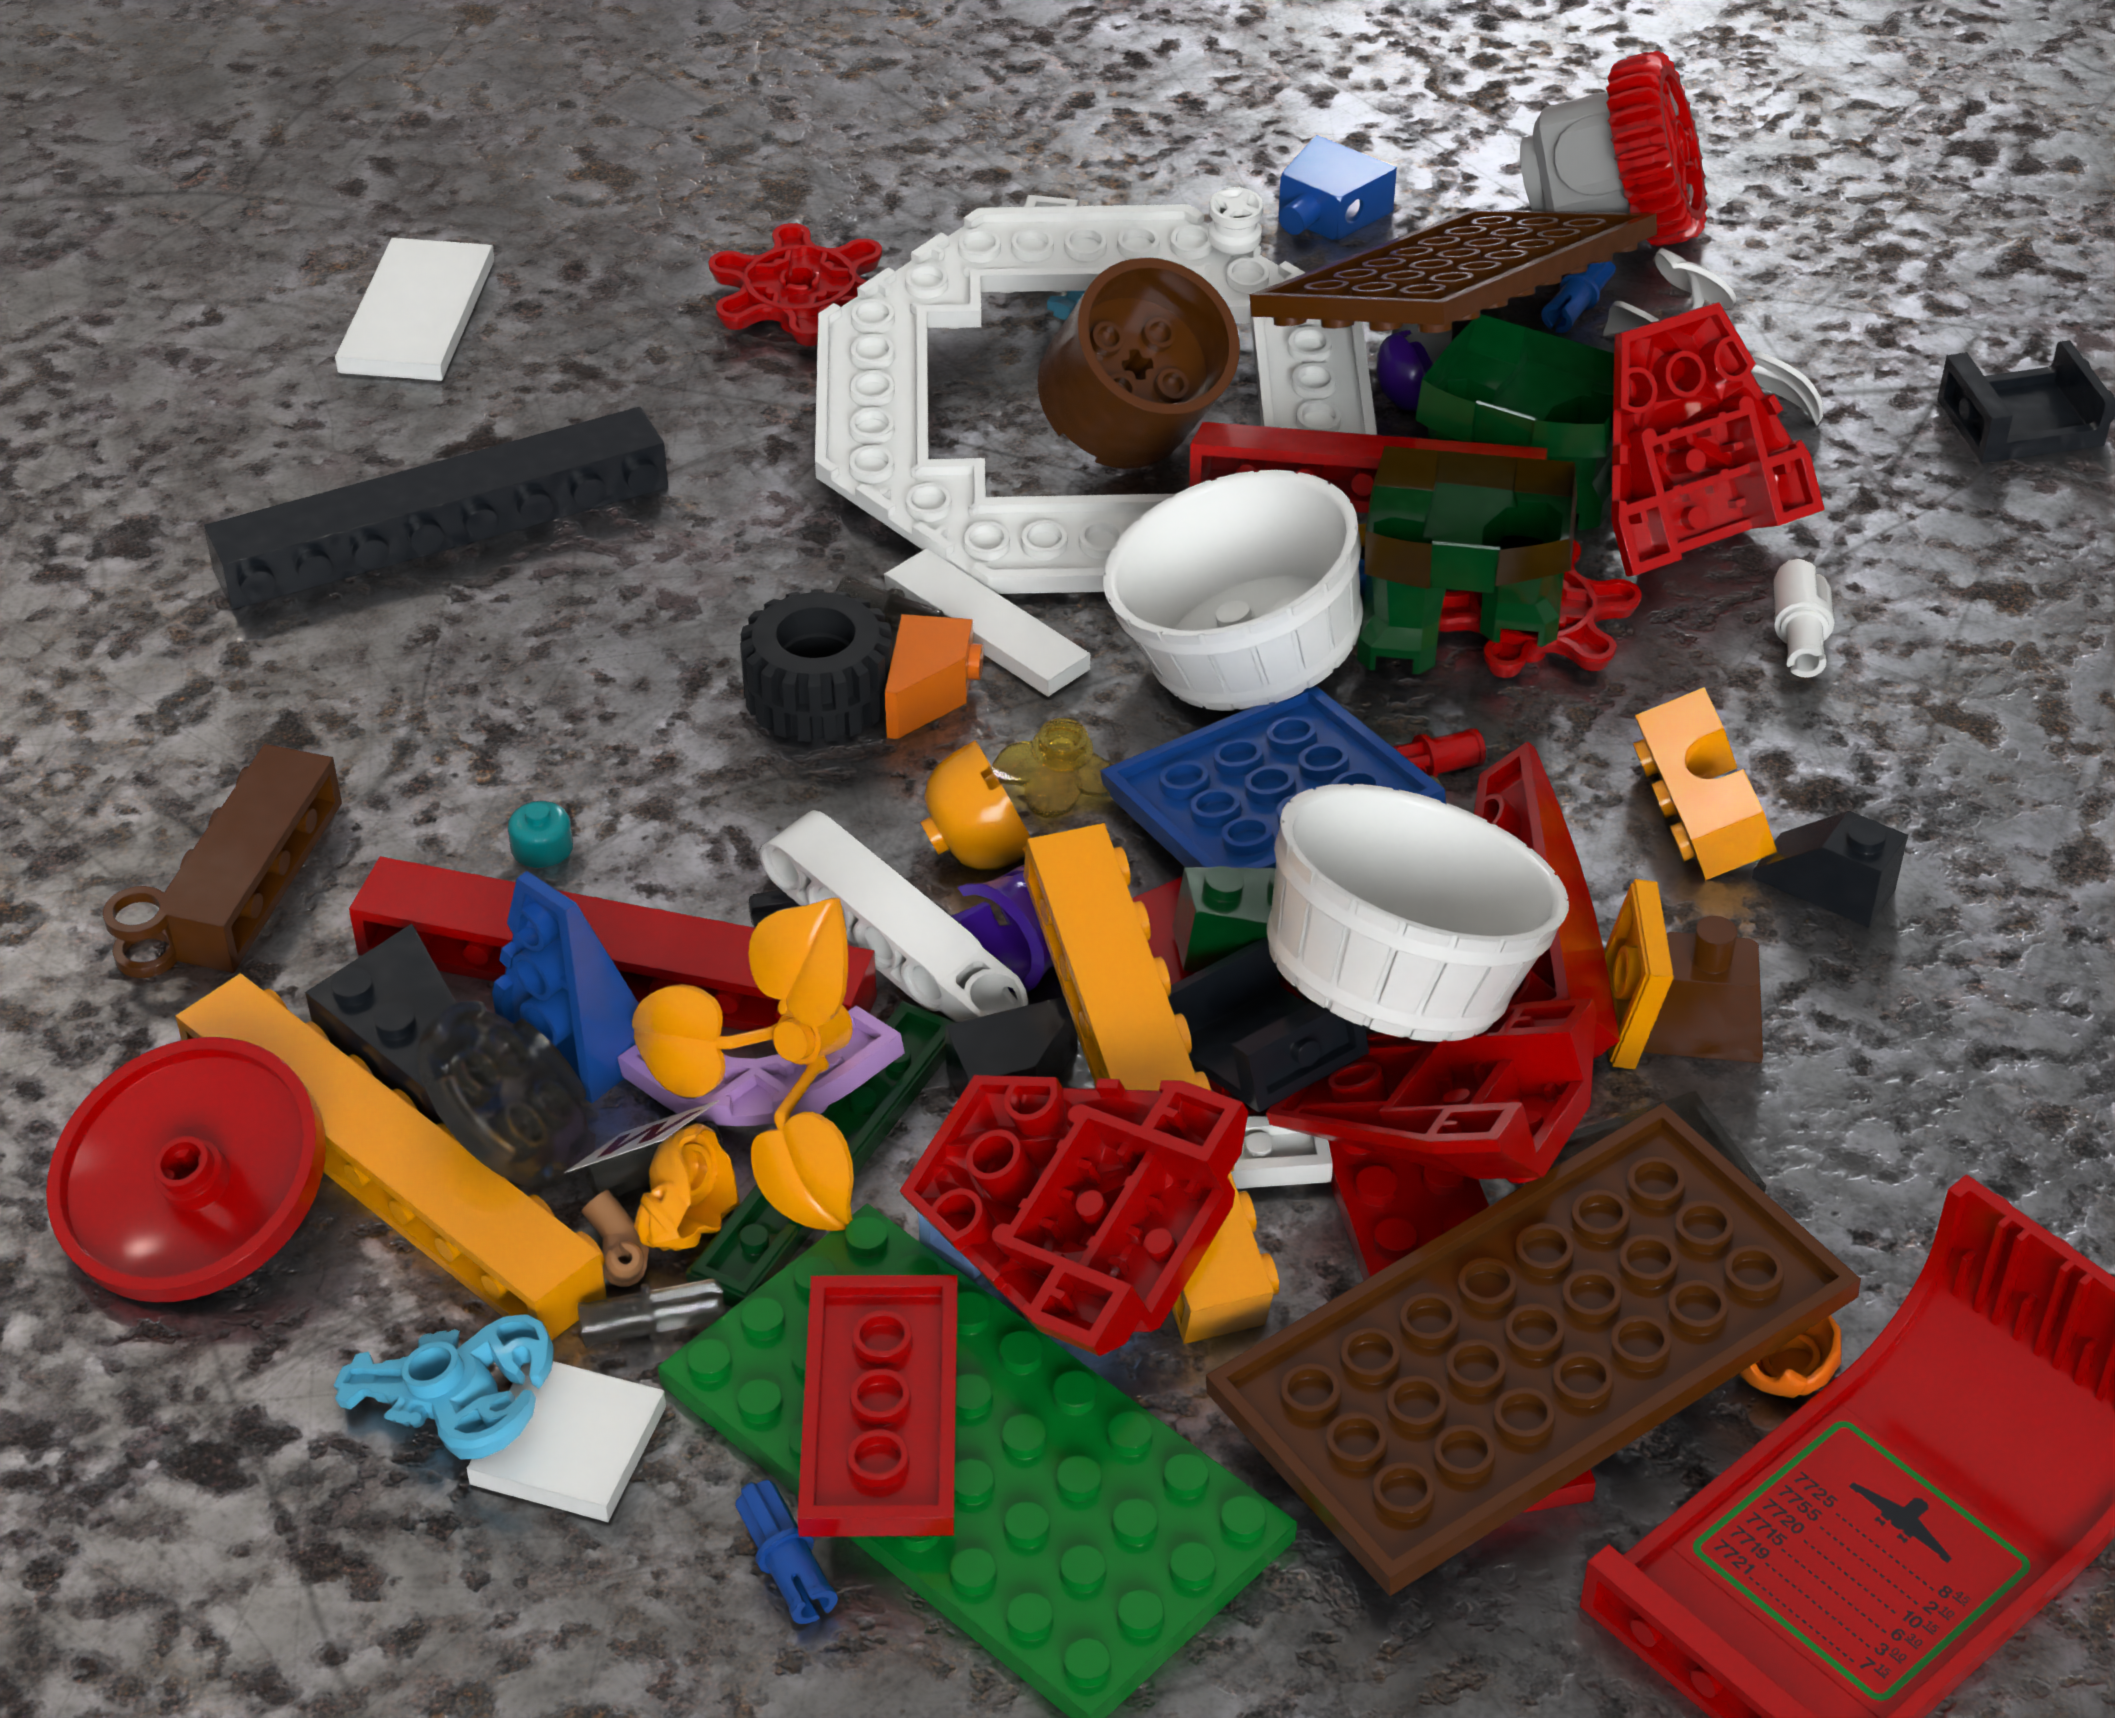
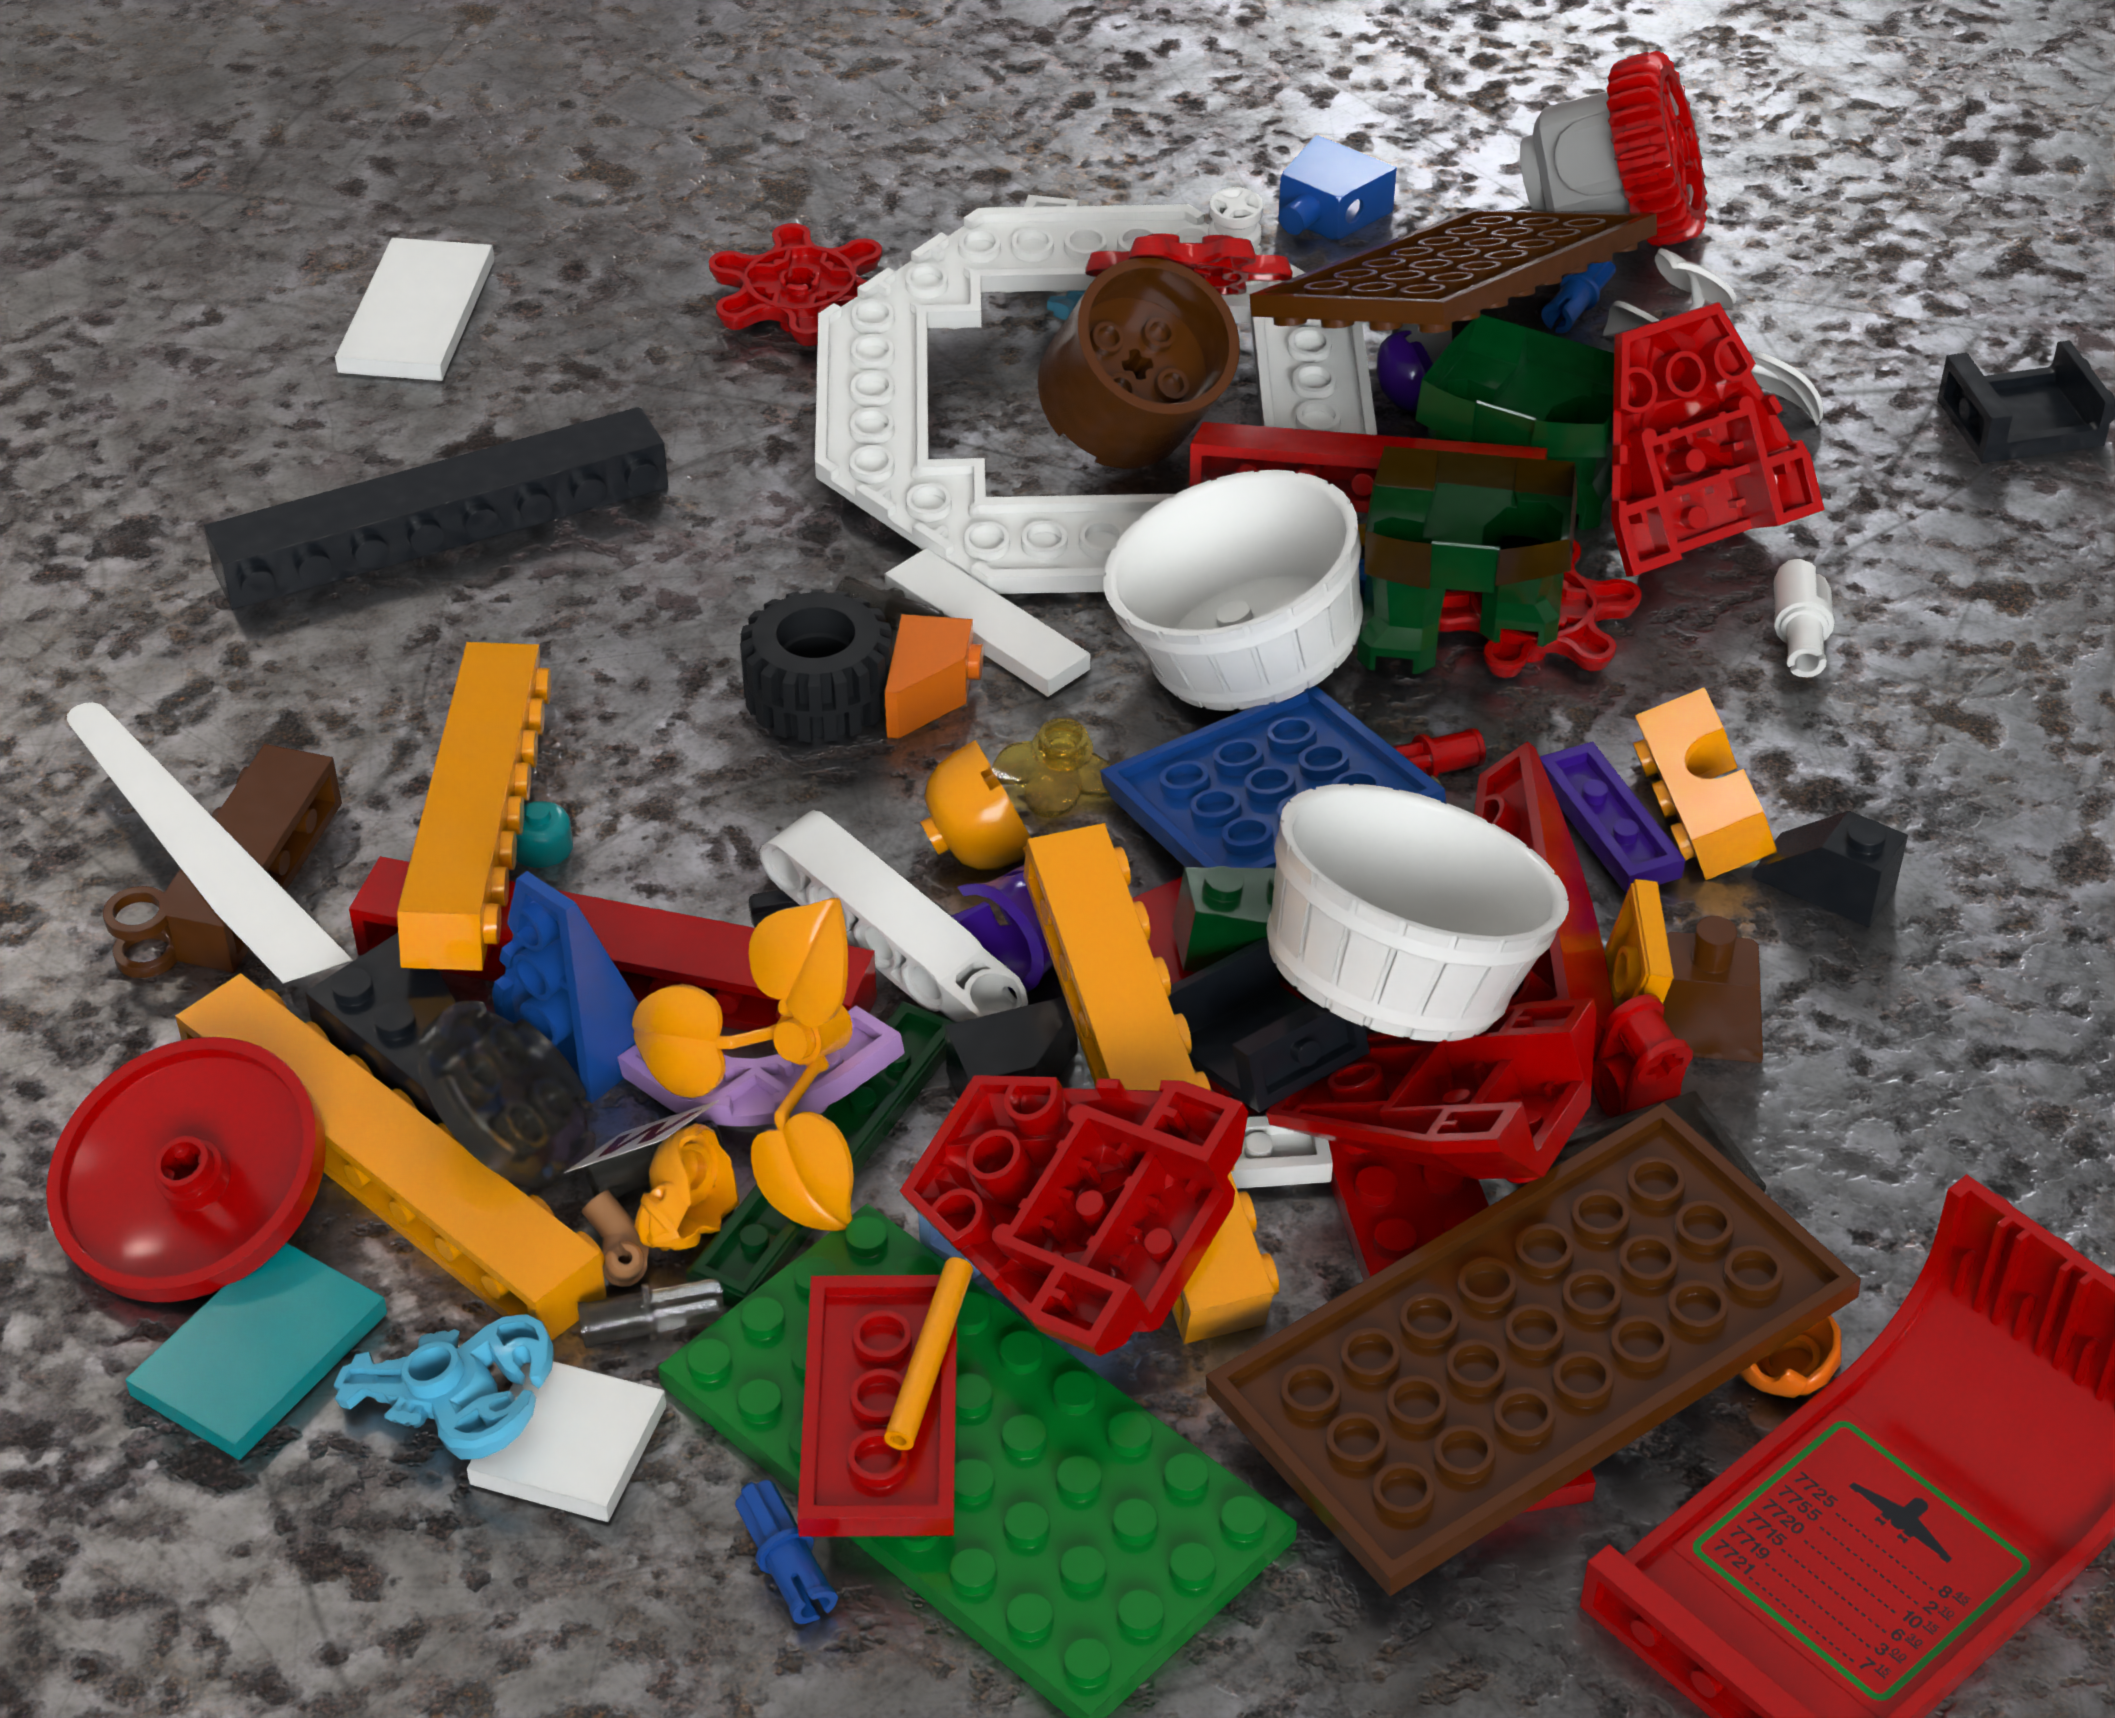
none -> white sticker [67,702,353,983]
none -> teal tile [125,1243,387,1460]
none -> light orange brick [397,642,551,971]
none -> light orange piece [884,1257,973,1450]
none -> red plate [1085,233,1293,296]
none -> dark purple plate [1540,741,1685,894]
none -> red piece [1592,994,1693,1119]

